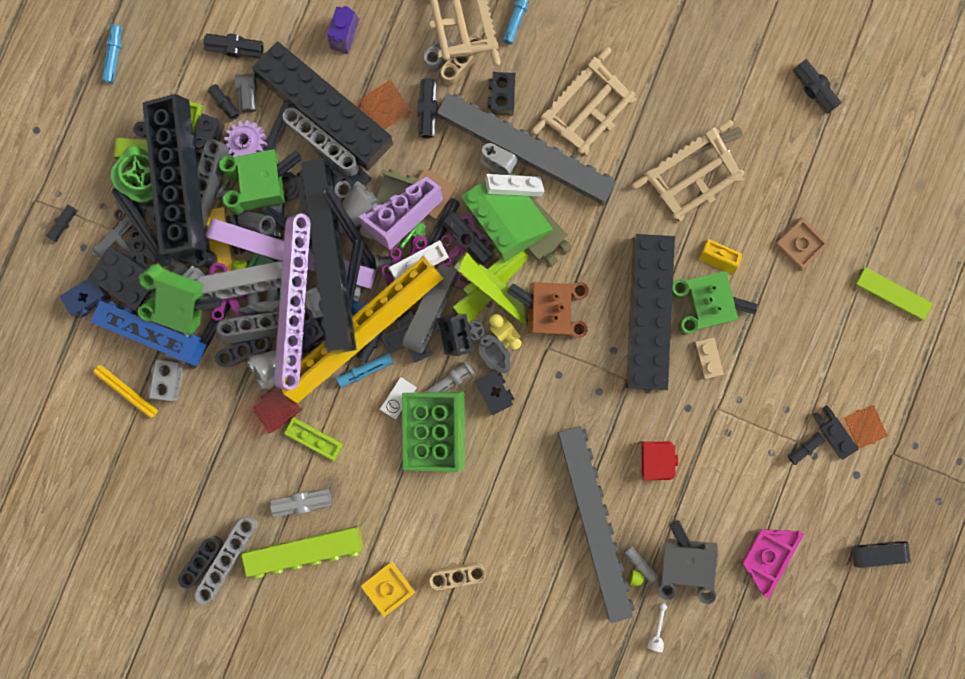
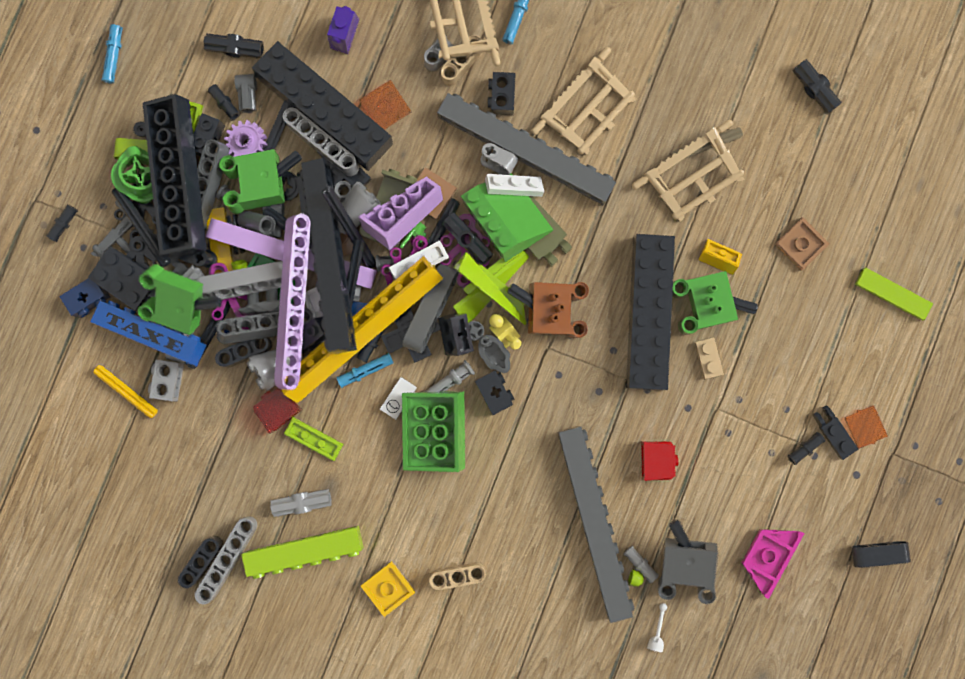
black piece [417,78,437,139] -> none

